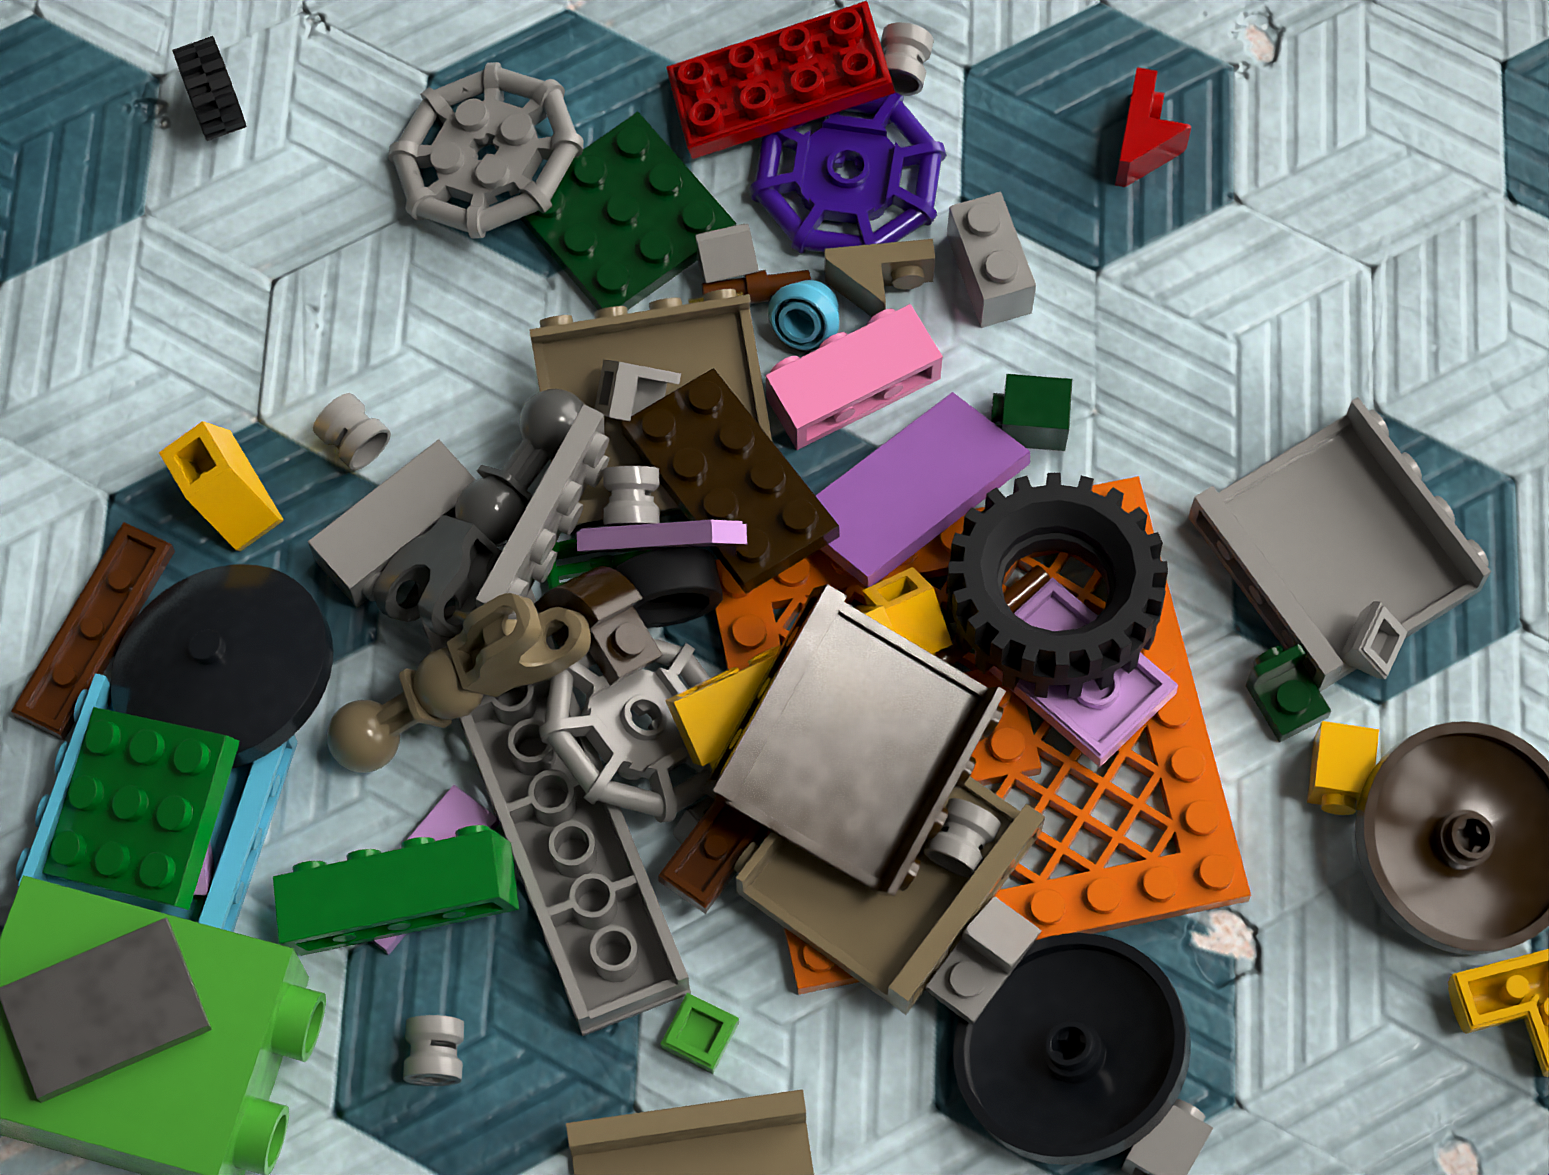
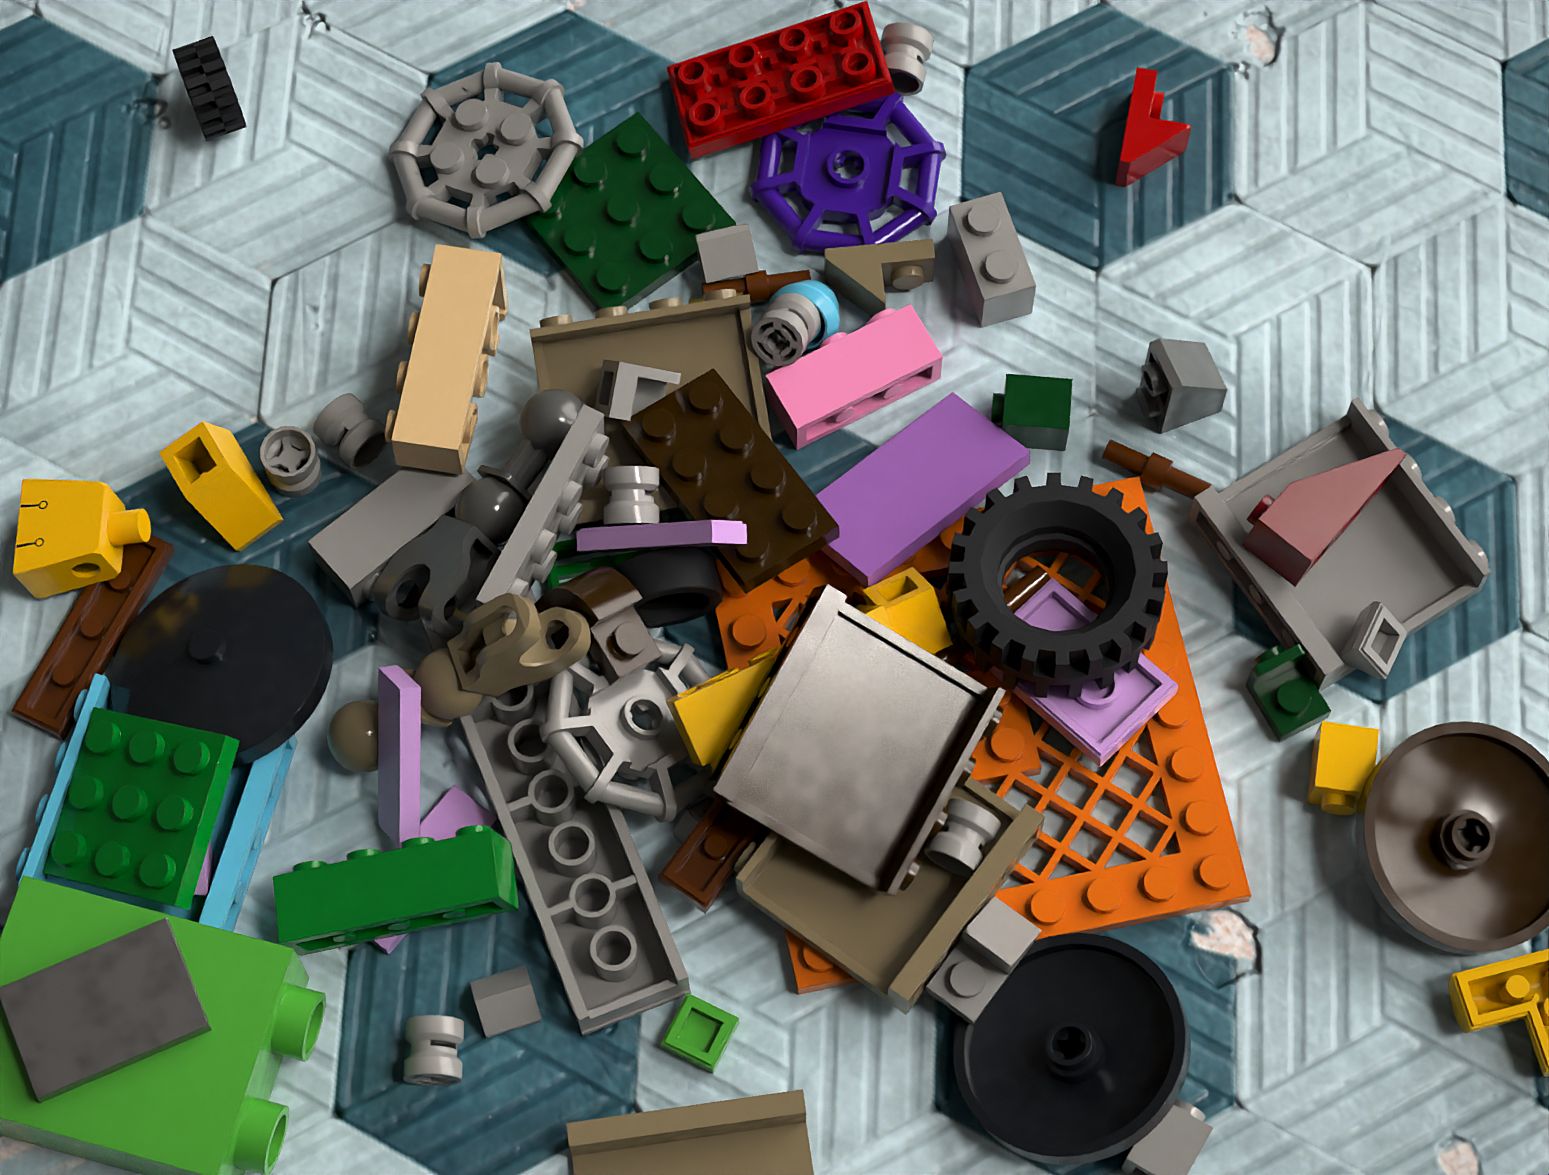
none -> yellow torso [13,479,151,599]
none -> light grey wheel [260,426,322,498]
none -> lavender tile [378,665,421,849]
none -> tan wedge [385,244,509,475]
none -> light grey slope [470,965,542,1039]
none -> light grey wheel [751,293,821,366]
none -> reddish brown bar [1102,439,1212,500]
none -> dark grey slope [1136,338,1228,434]
none -> slope [1242,448,1407,587]

